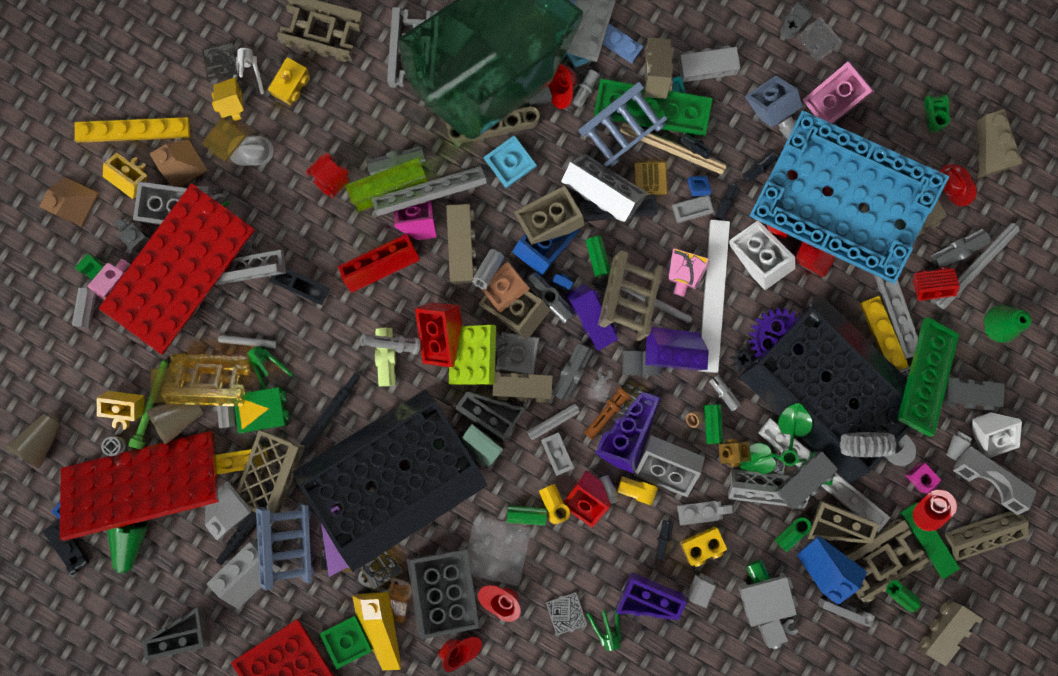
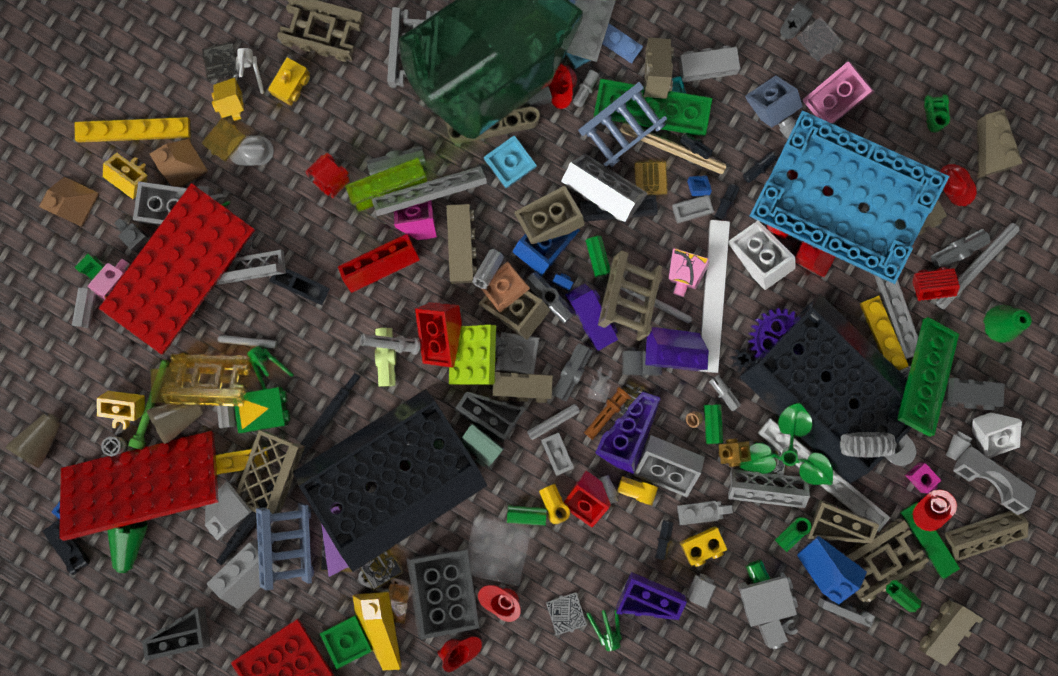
dark grey brick [774,451,838,509] -> none

